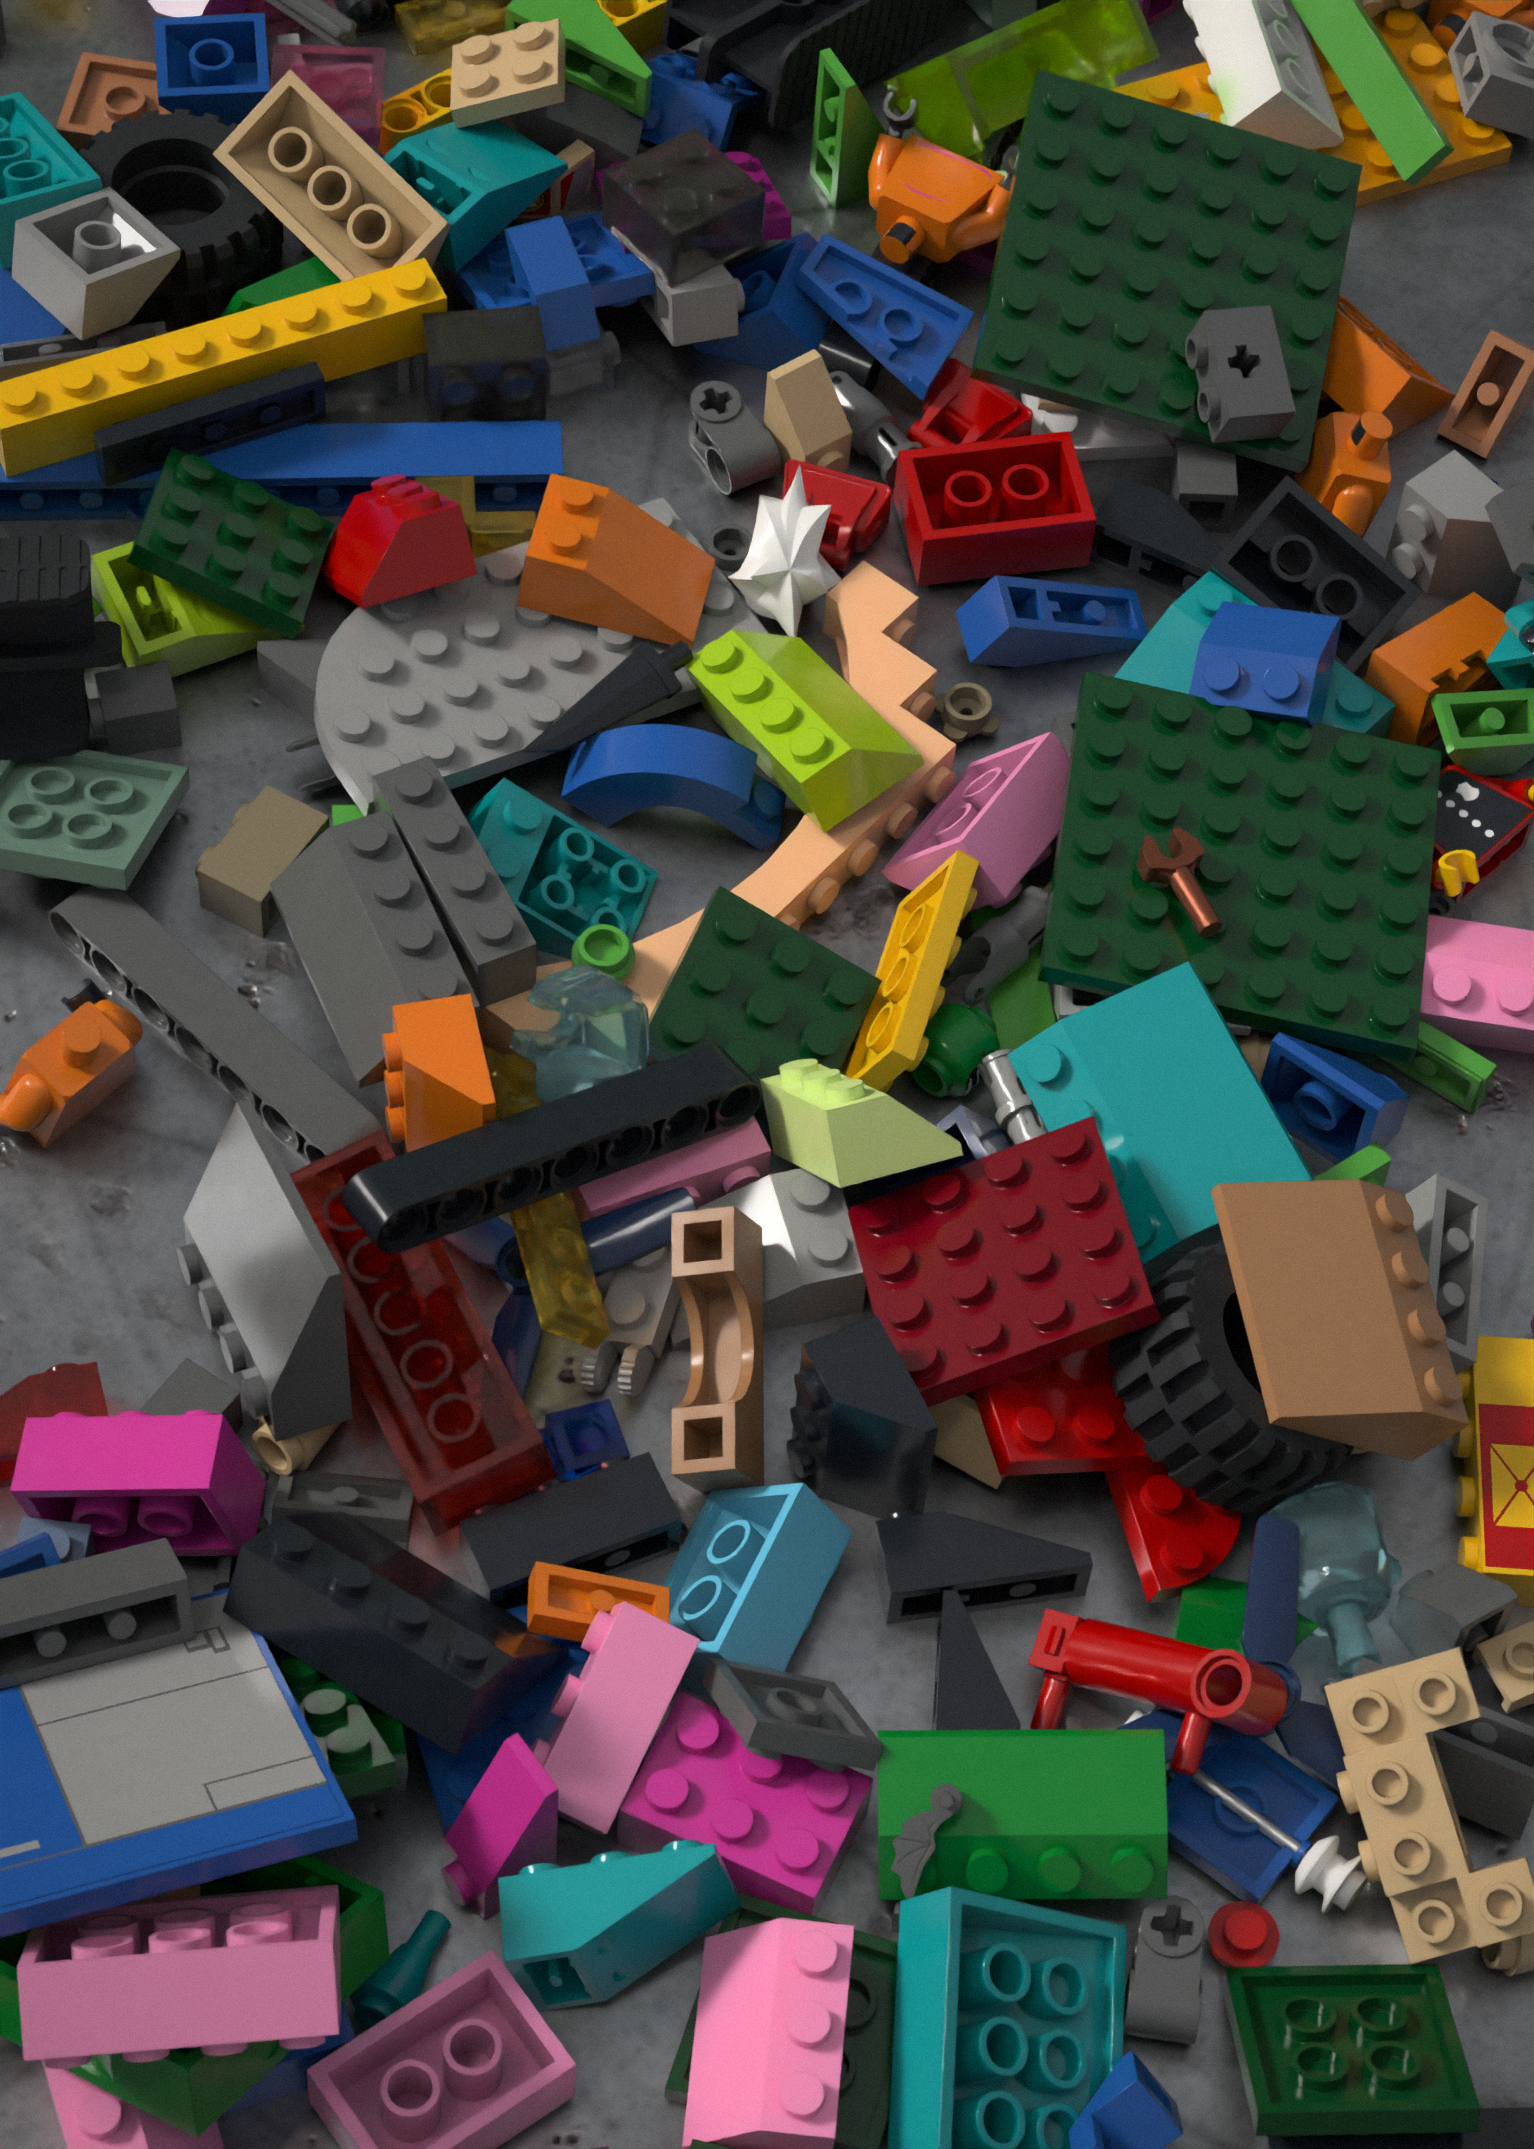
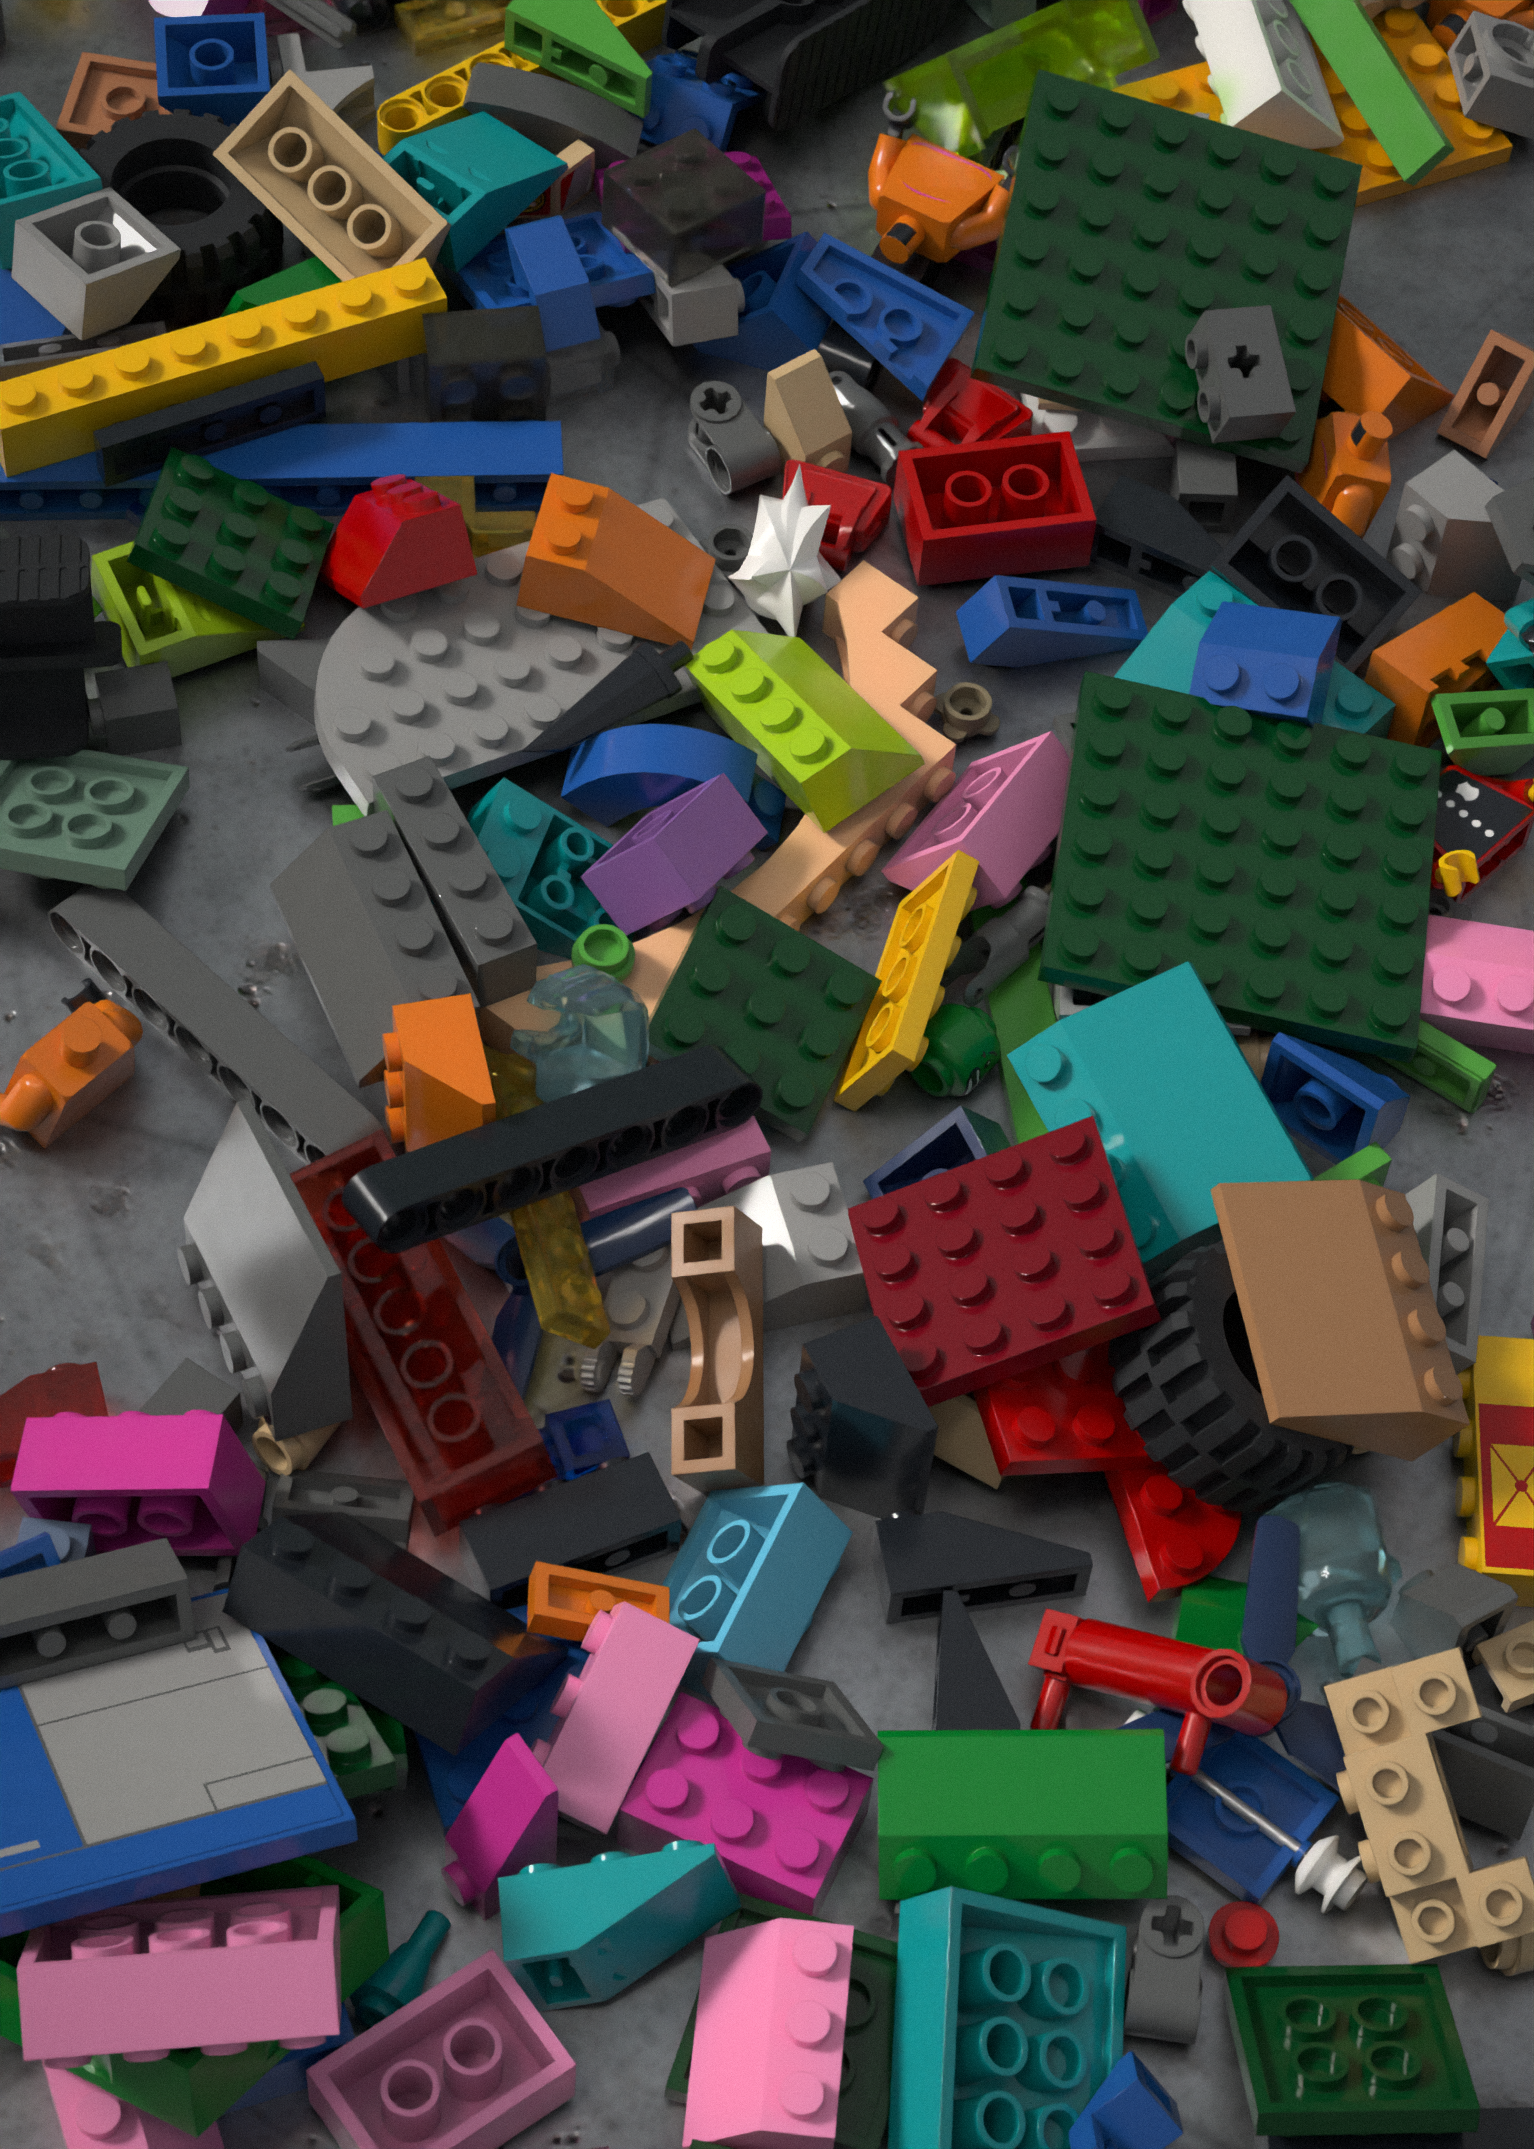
dark tan brick [195,784,330,938] -> none
clear pink plate [270,44,386,144] -> none
tan plate [450,18,565,129] -> none
yellowish green slope [760,1059,963,1188] -> none
bright green slope [810,48,886,209] -> none
dark grey piece [891,1783,962,1899] -> none
light grey pin [977,1049,1049,1145] -> none
copper bar [1137,827,1223,938] -> none
none -> medium lavender brick [580,772,768,936]

